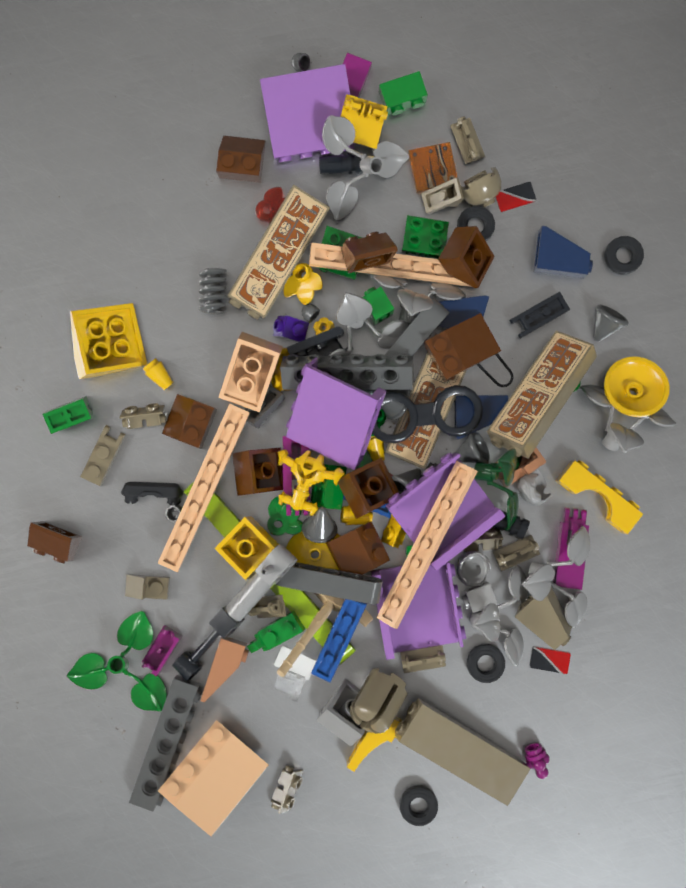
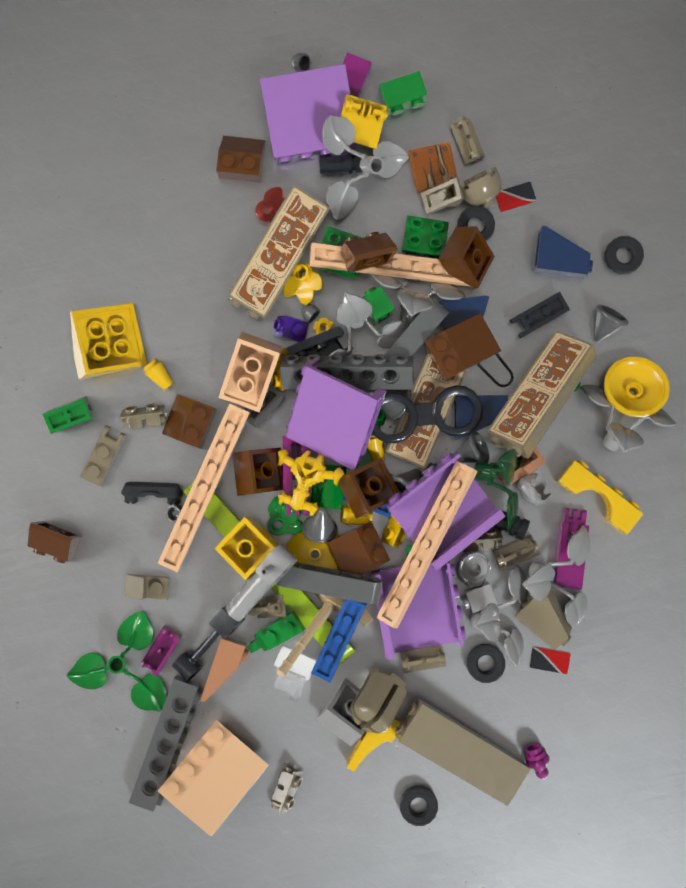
dark grey piece [199,268,227,314] -> none

